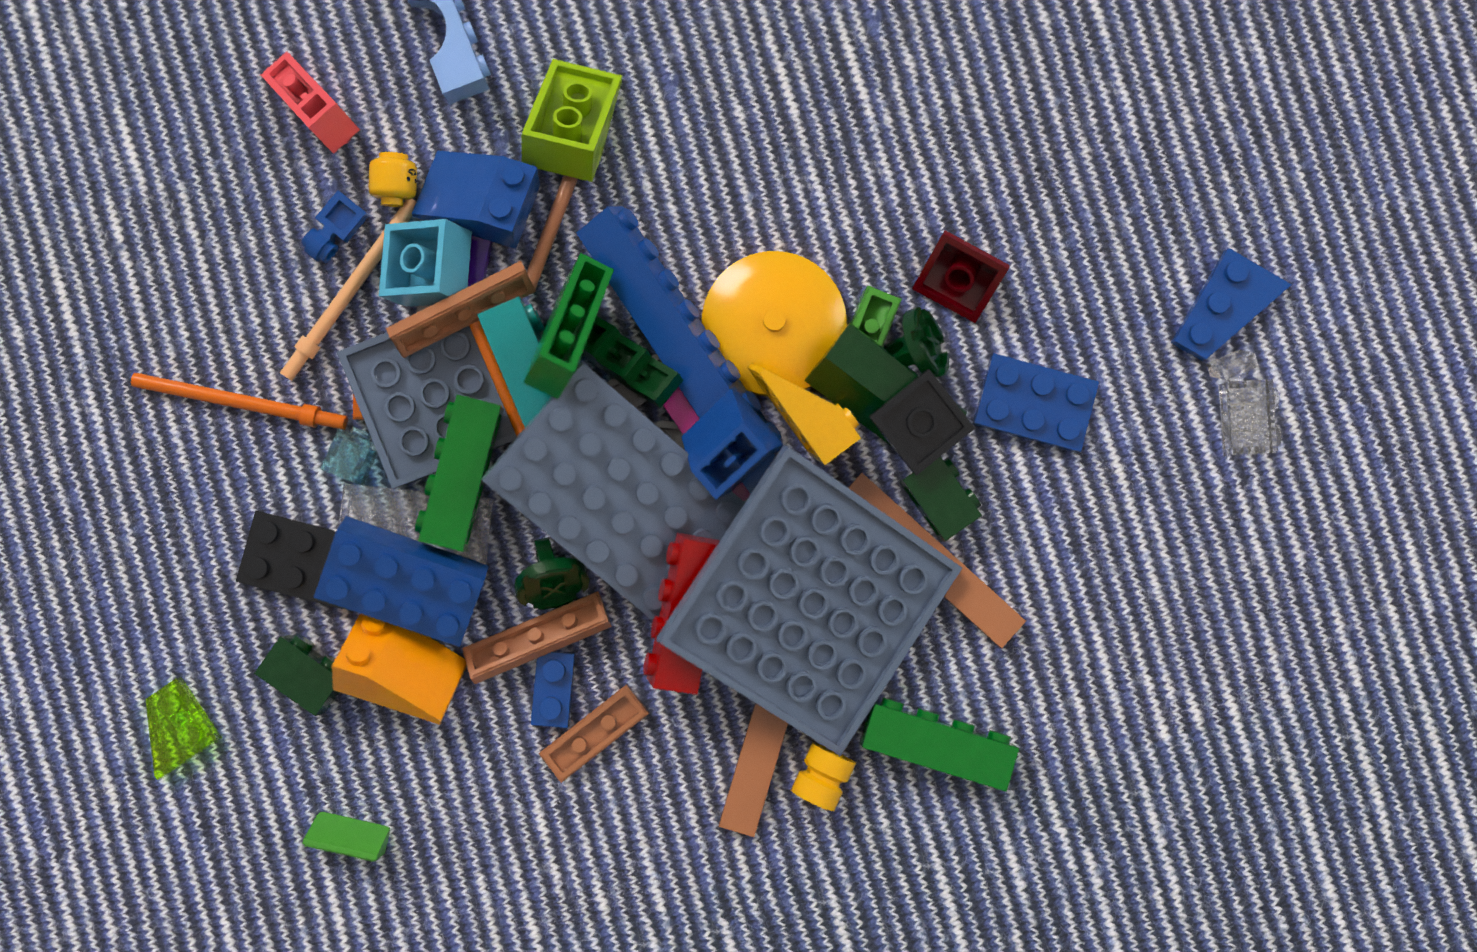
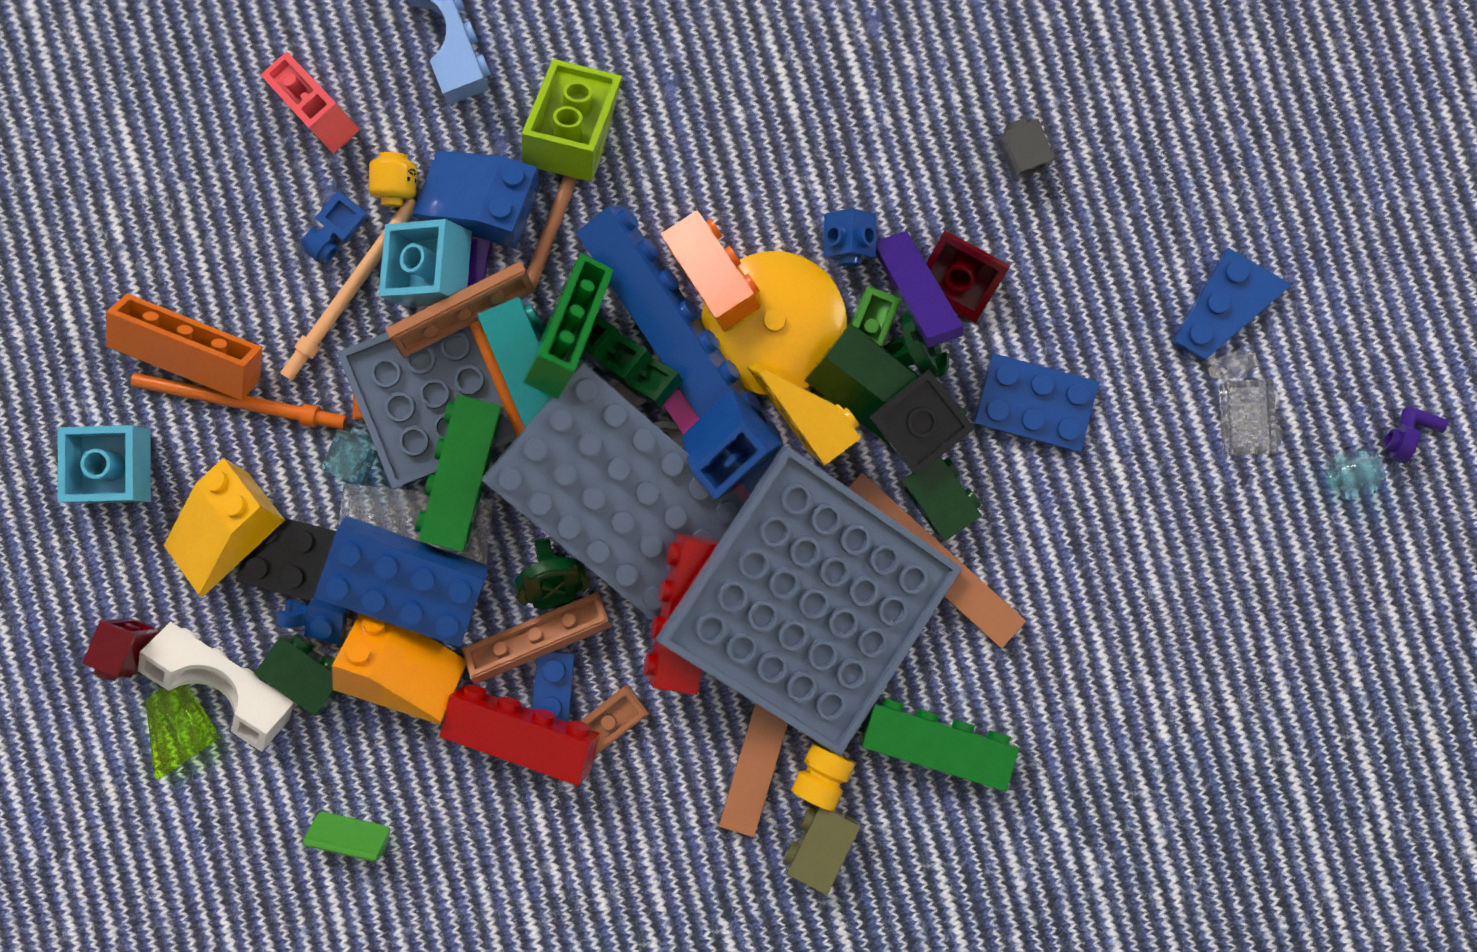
none -> medium azure brick [58,425,151,504]
none -> dark red brick [82,618,161,681]
none -> orange brick [106,293,263,401]
none -> white arch [138,622,294,752]
none -> yellow slope [163,458,285,597]
none -> blue plate [277,598,348,645]
none -> red brick [439,685,601,786]
none -> brick [661,210,761,332]
none -> olive brick [783,806,861,895]
none -> blue brick [823,208,877,267]
none -> dark purple tile [876,231,964,347]
none -> dark grey brick [998,119,1054,181]
none -> clear light blue head [1324,448,1386,500]
none -> dark purple plate [1384,406,1448,464]

